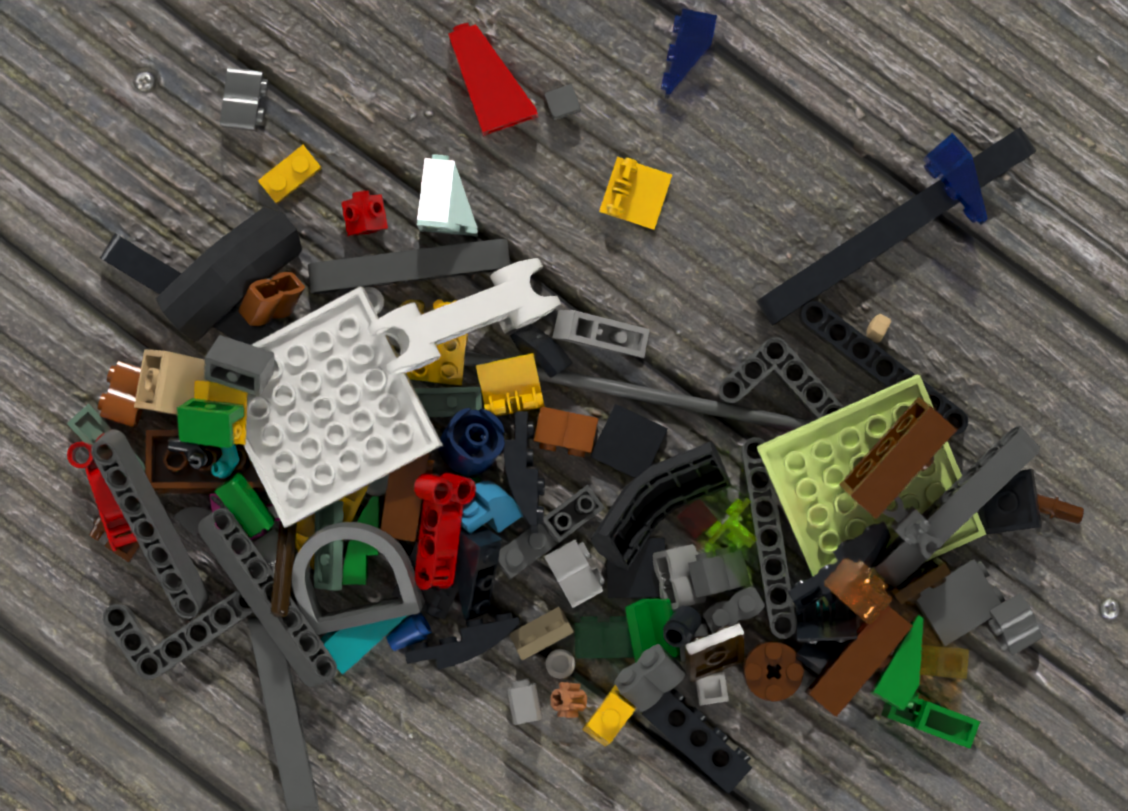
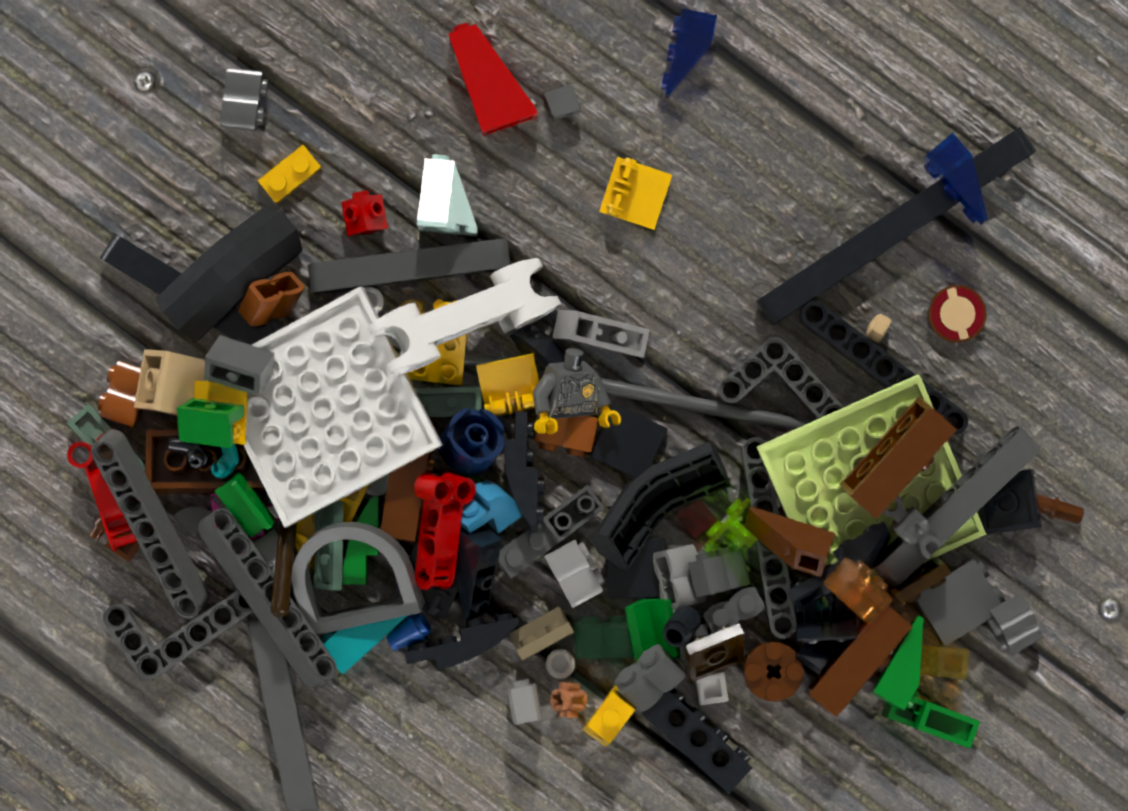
none -> torso [533,348,621,434]
none -> reddish brown slope [745,506,835,577]
none -> tile [928,285,987,343]

